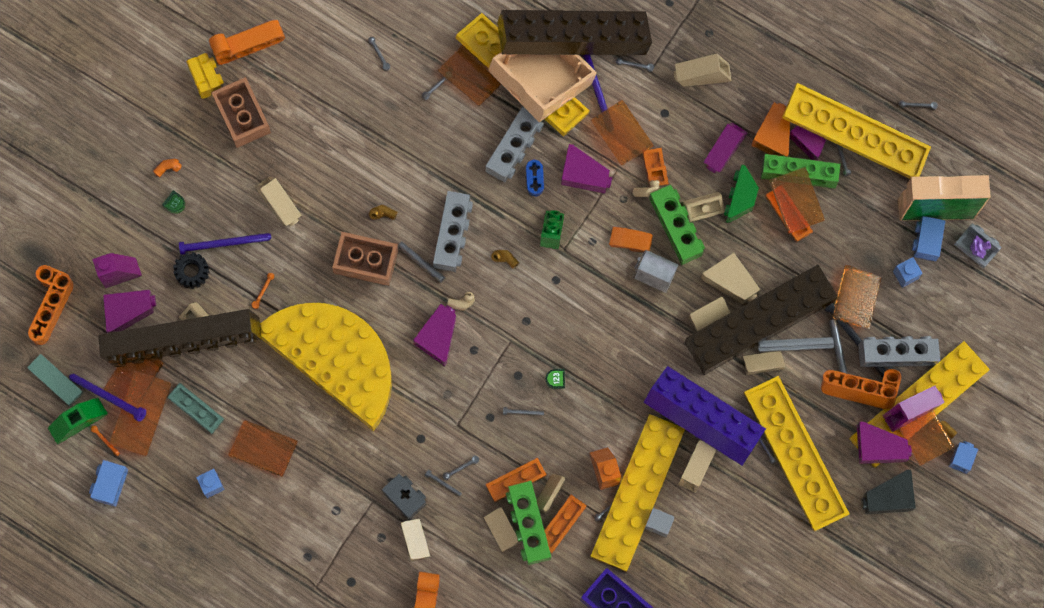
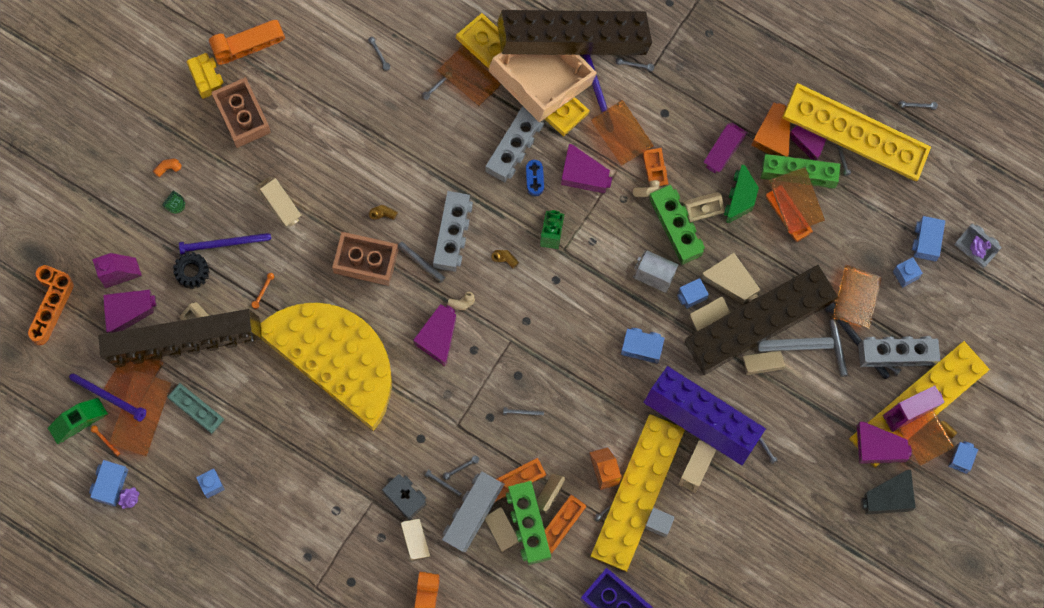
sand green tile [27,354,83,406] -> none
clear orange piece [228,420,298,477] -> none
tile [545,369,565,389] -> none
orange slope [609,227,653,253] -> none
tan slope [674,54,732,87] -> none
yellow plate [743,376,850,532] -> none
orange beam [821,369,901,409] -> none
light nougat tile [898,175,991,221] -> none
none -> medium lavender plant [118,487,139,509]
none -> light grey brick [442,471,505,553]
none -> medium blue brick [621,328,665,364]
none -> medium blue brick [677,278,709,309]

